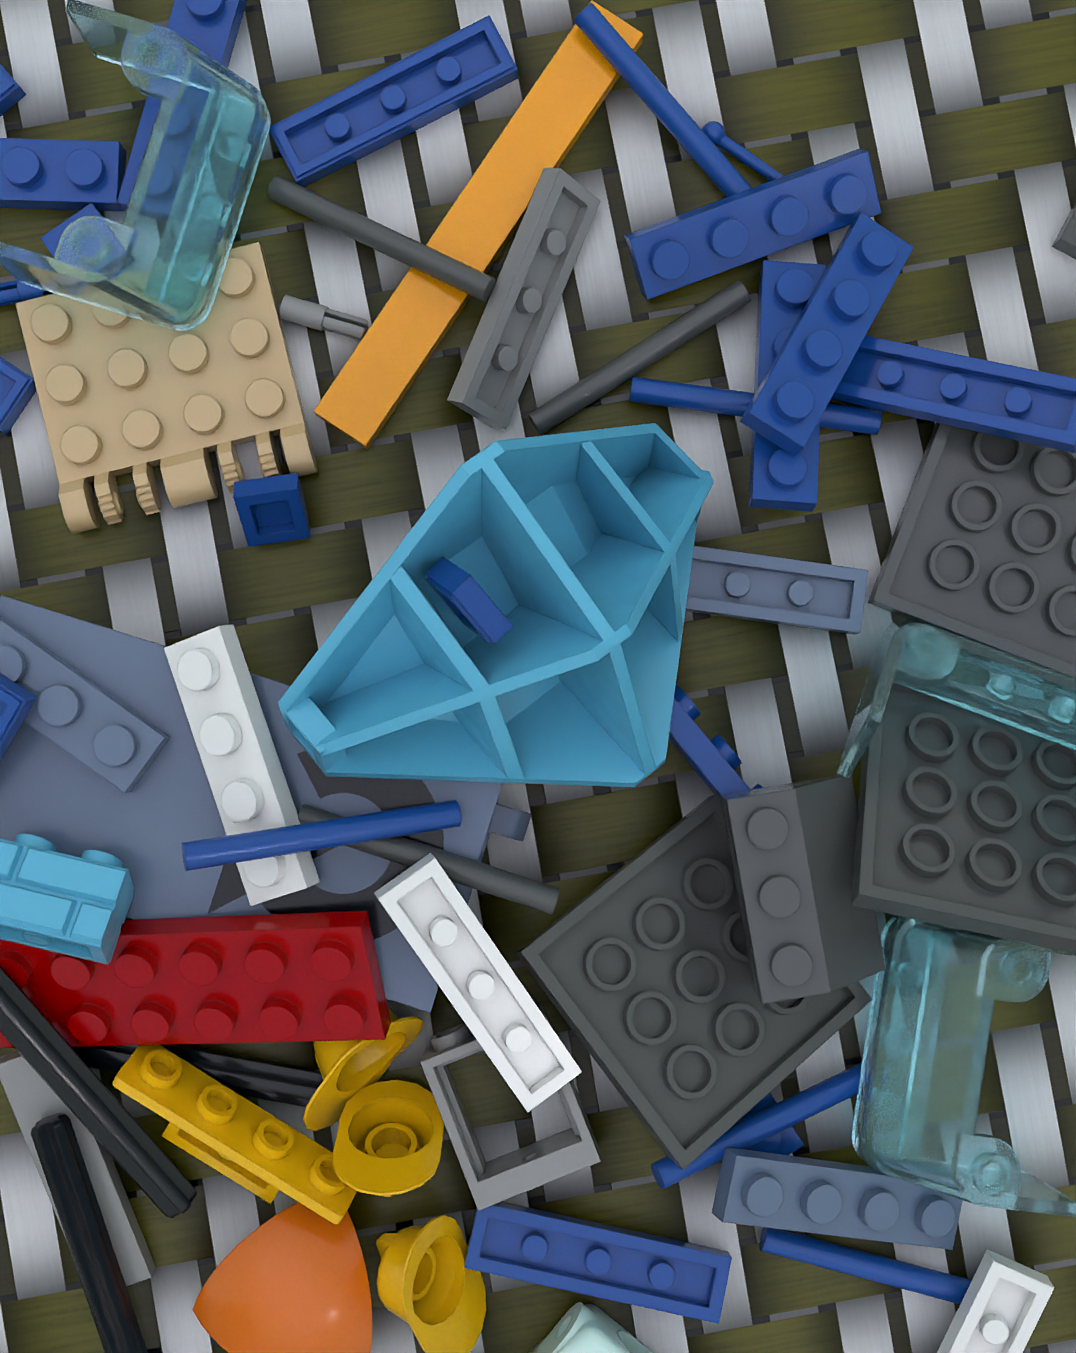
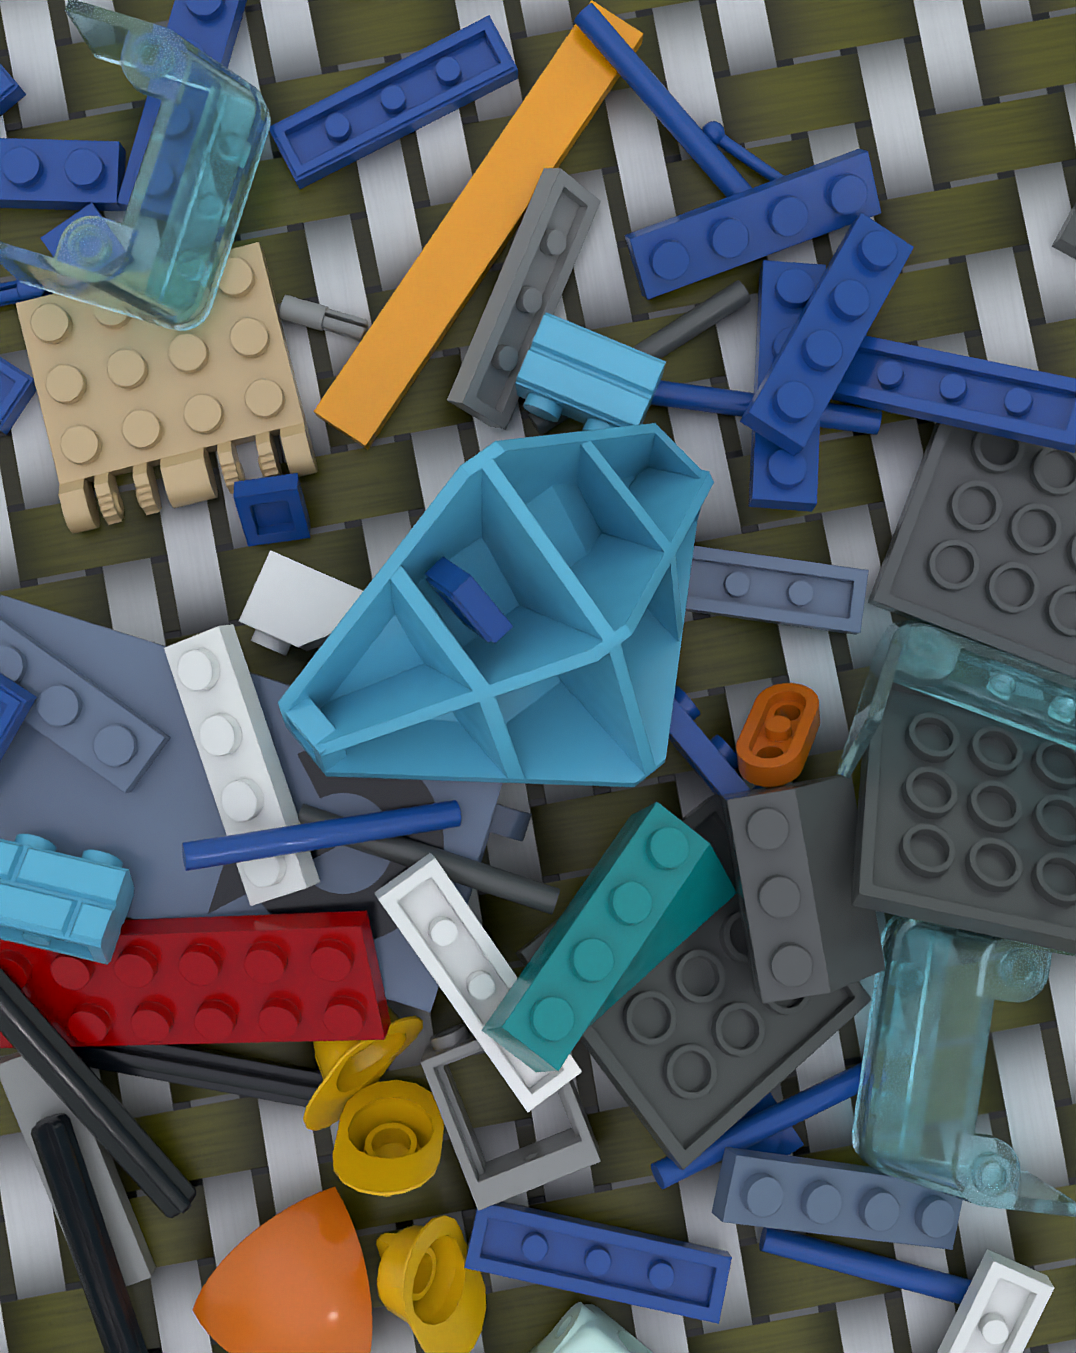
yellow bracket [112,1045,357,1224] -> none
dark grey bar [267,175,496,302] -> none
none -> white slope [239,550,363,656]
none -> teal wedge [481,802,737,1072]
none -> medium azure brick [515,312,666,431]
none -> orange plate [736,683,820,787]

